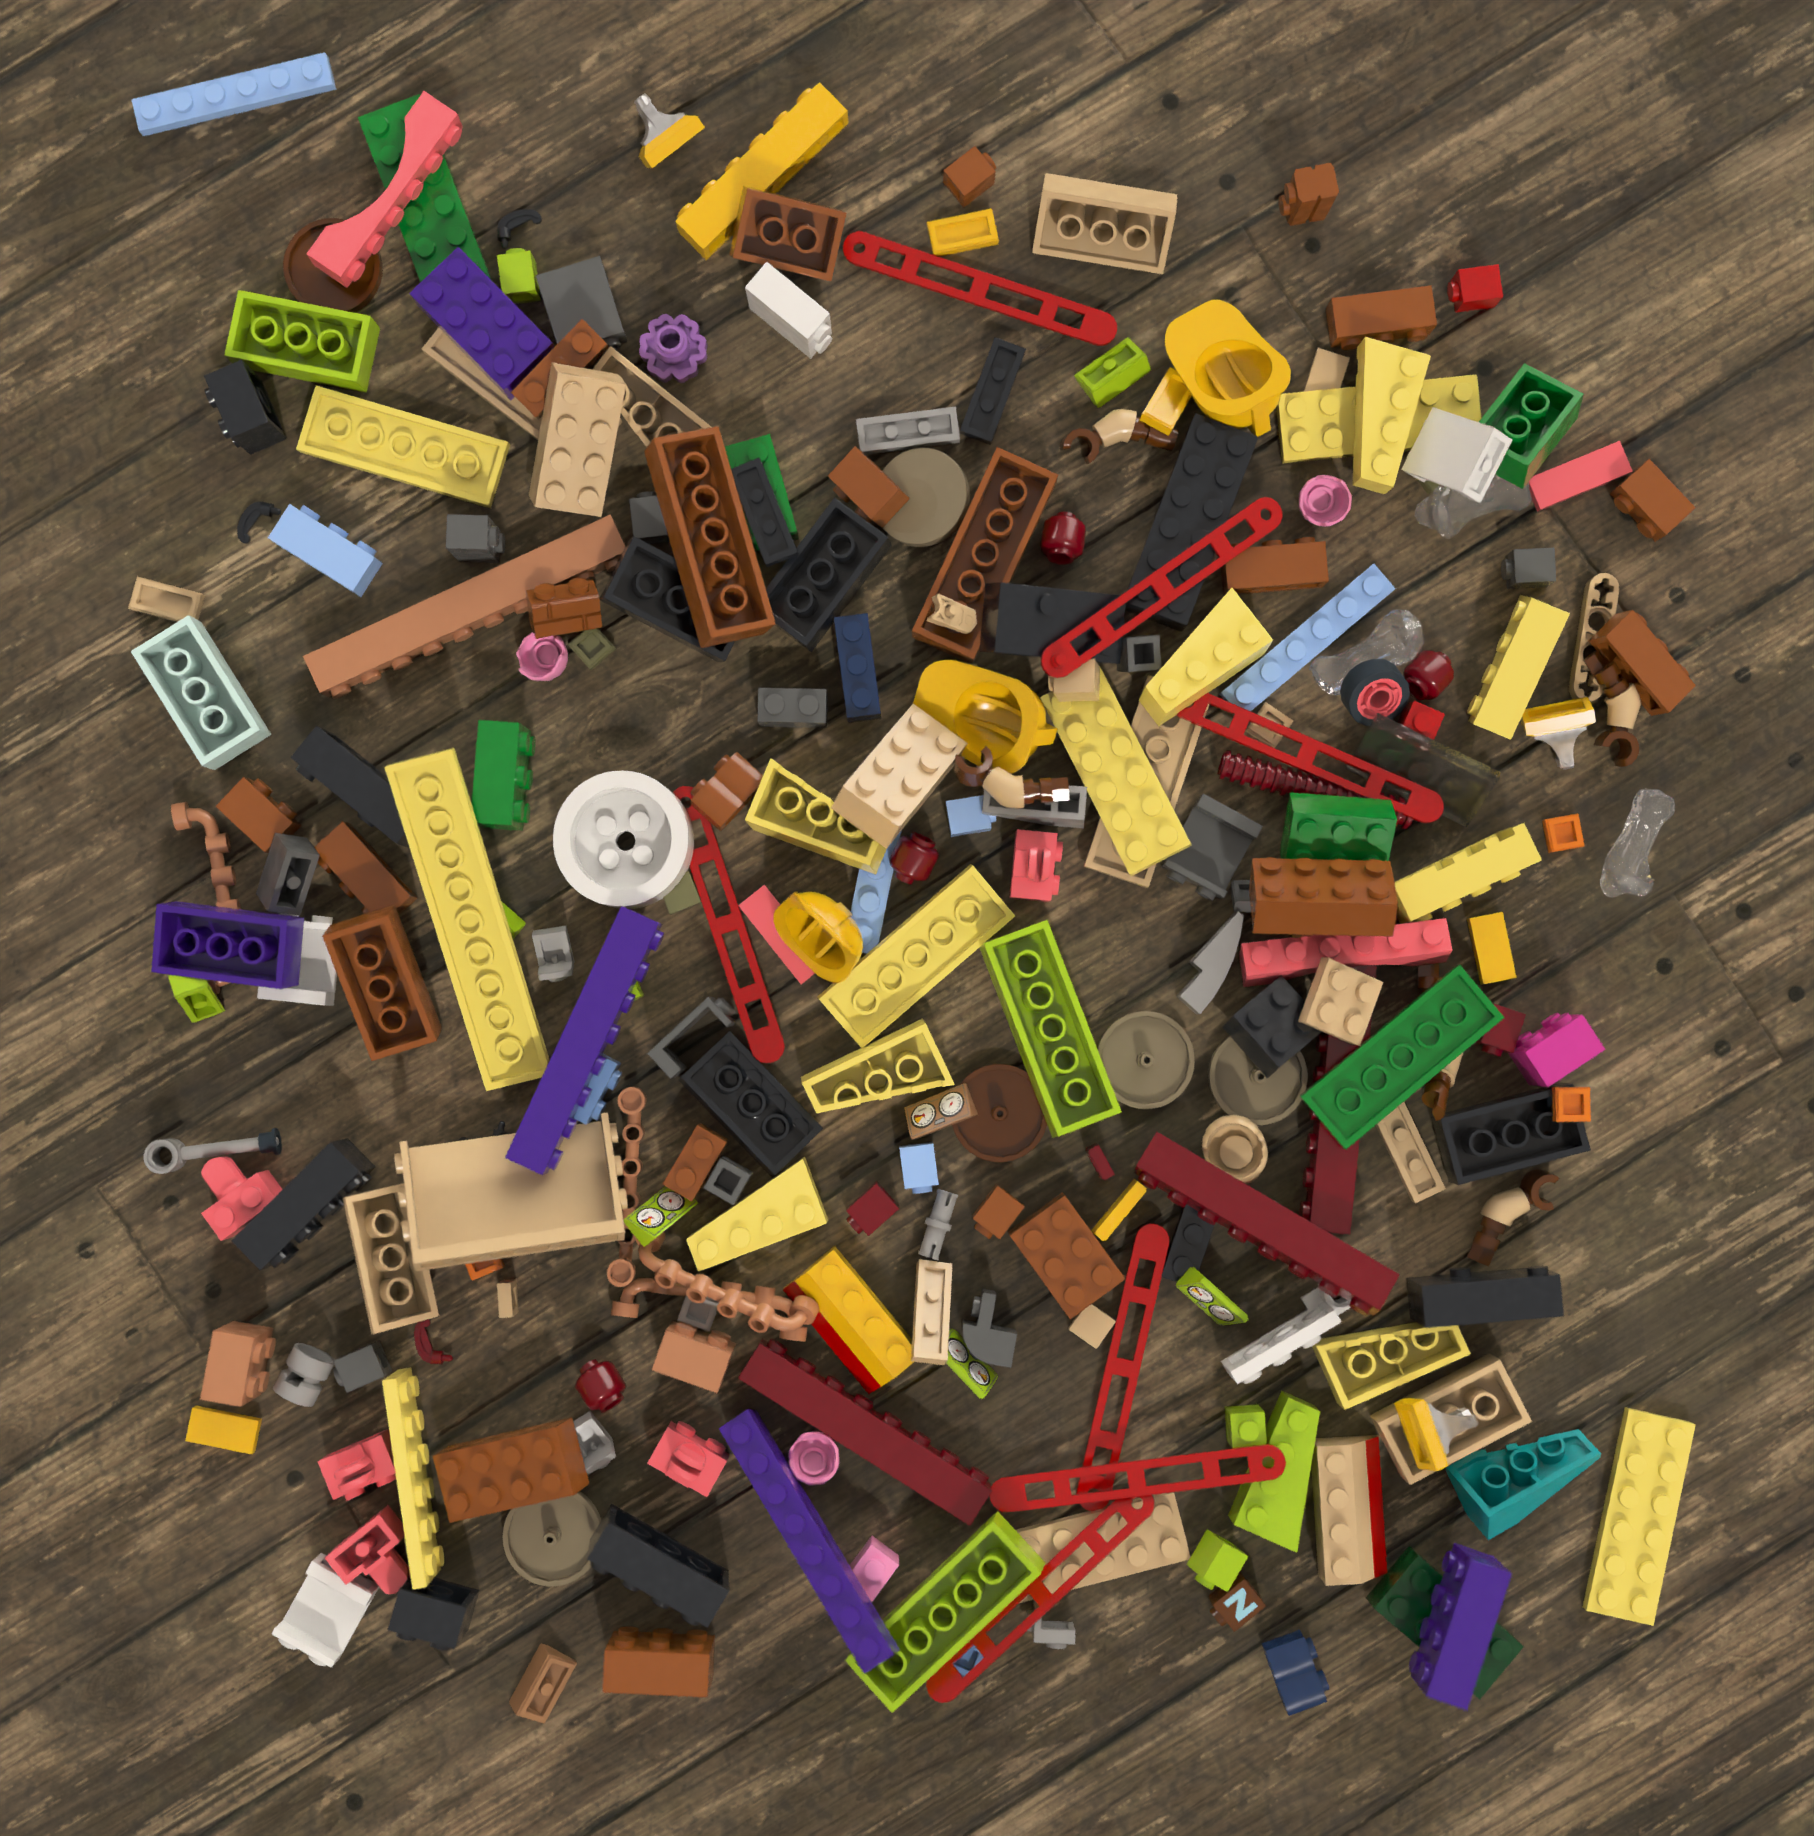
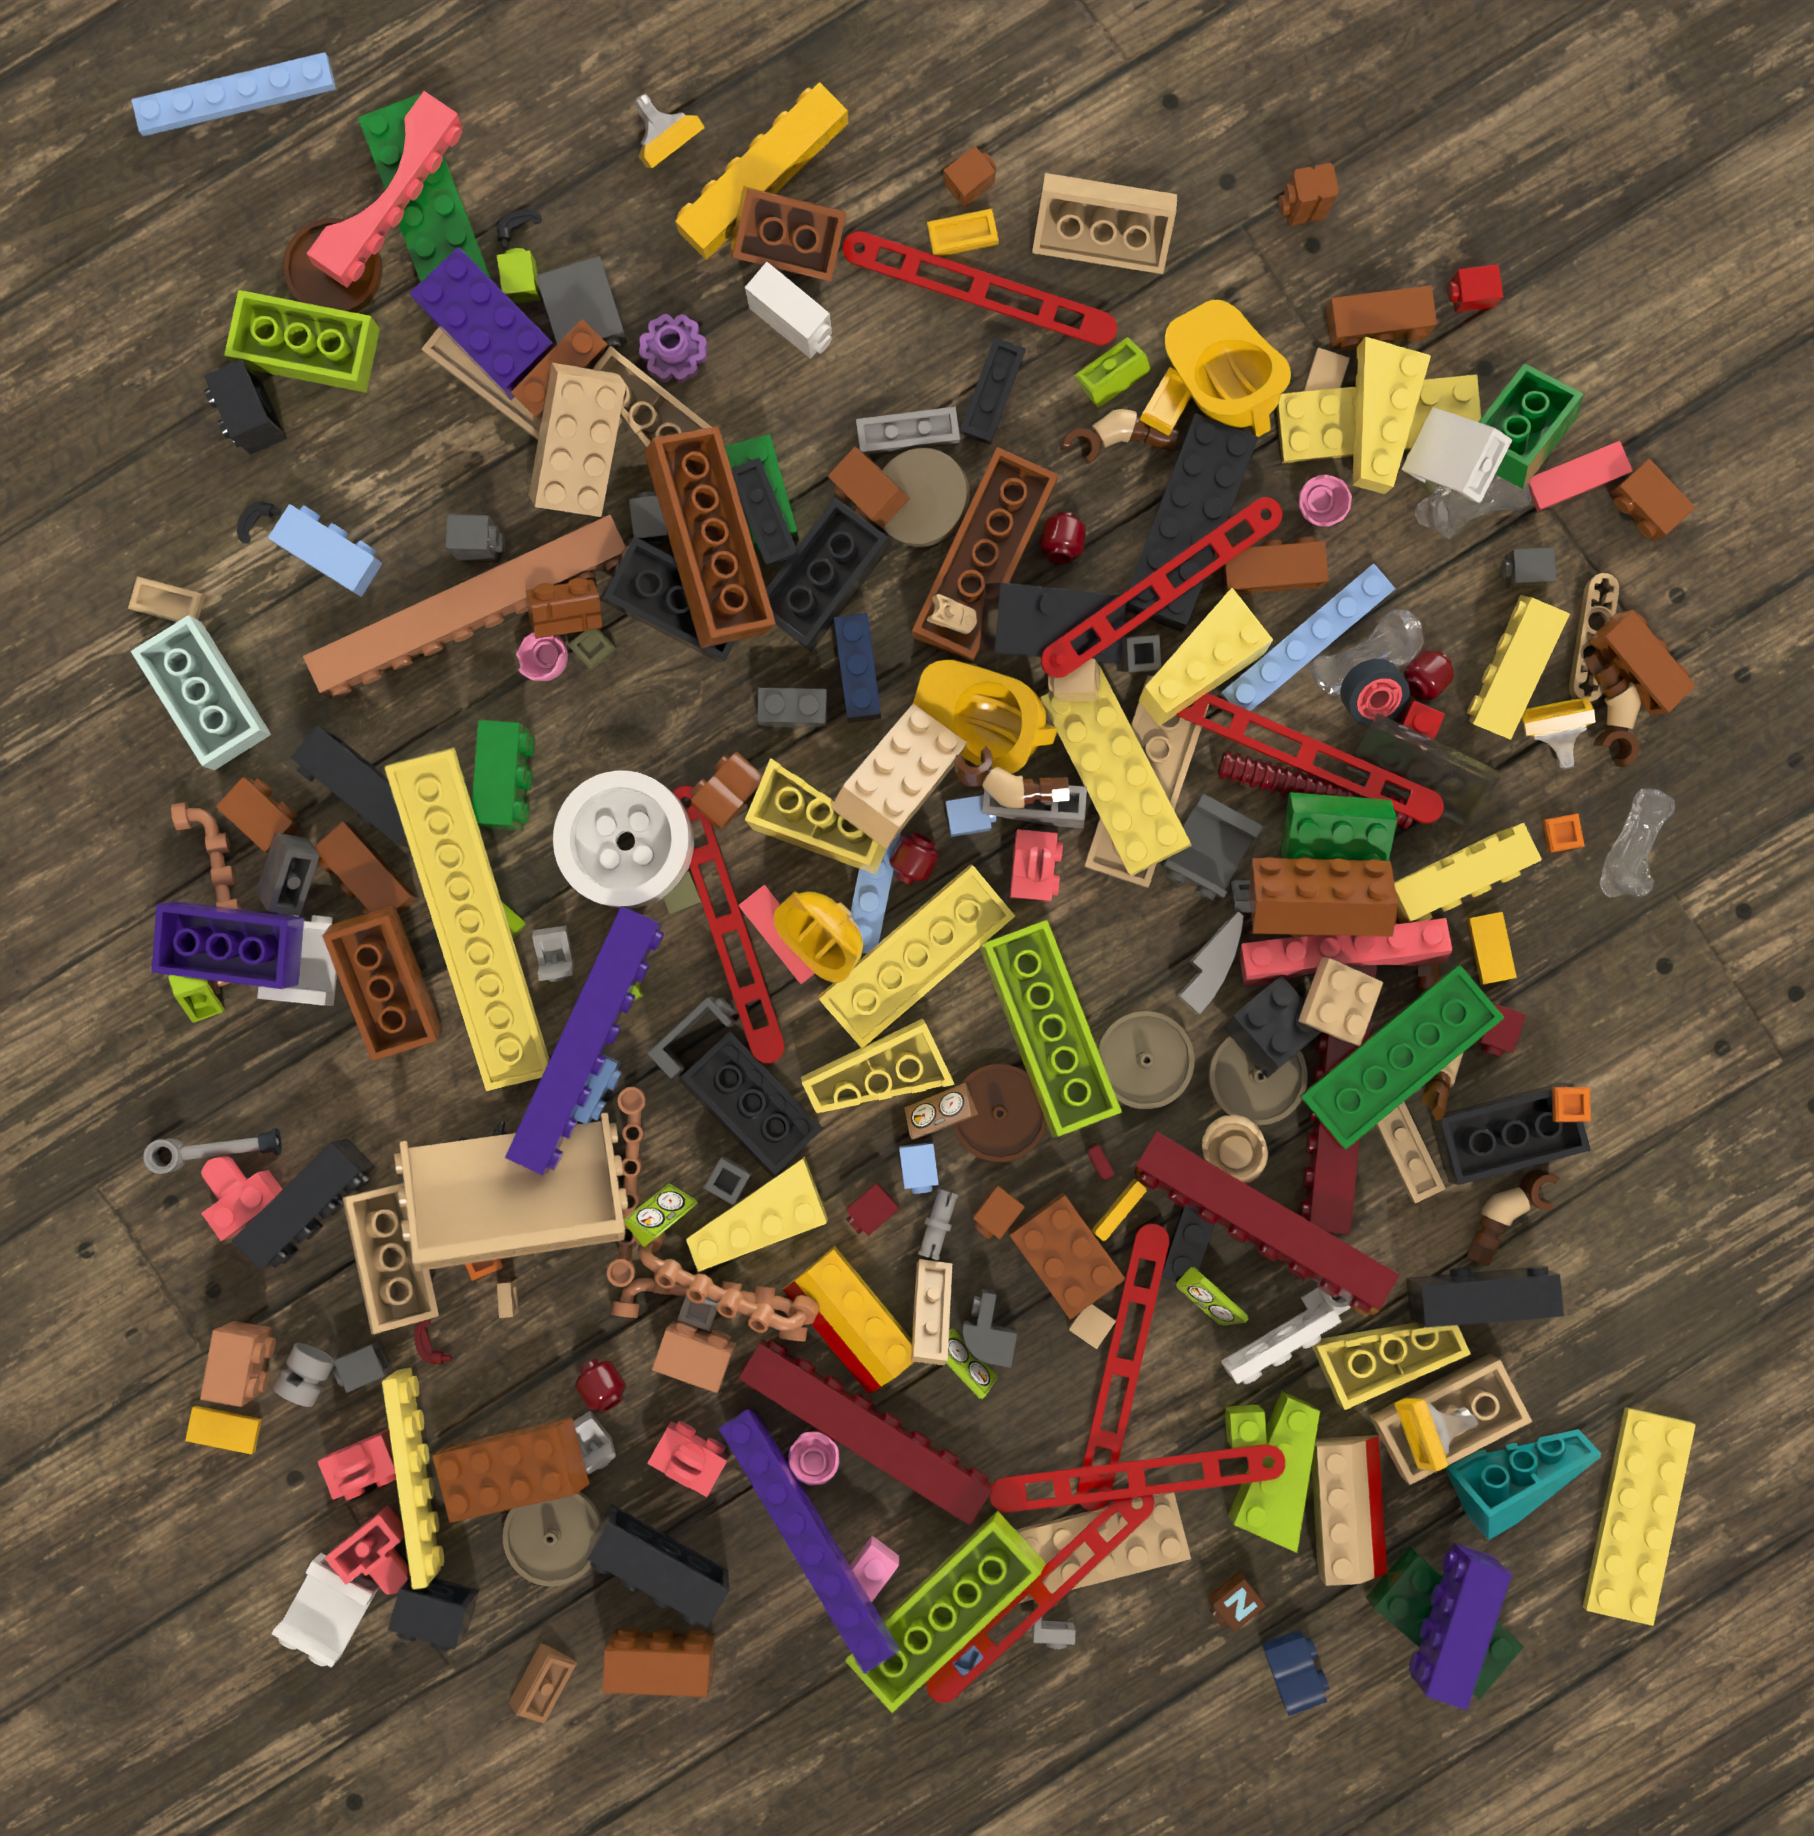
light yellow plate [296,386,510,508] -> none
dark orange brick [663,1123,730,1202] -> none
lime brick [1186,1529,1248,1592] -> none
tan tile [1245,702,1293,748] -> none
dark pink brick [1508,1012,1606,1087] -> none

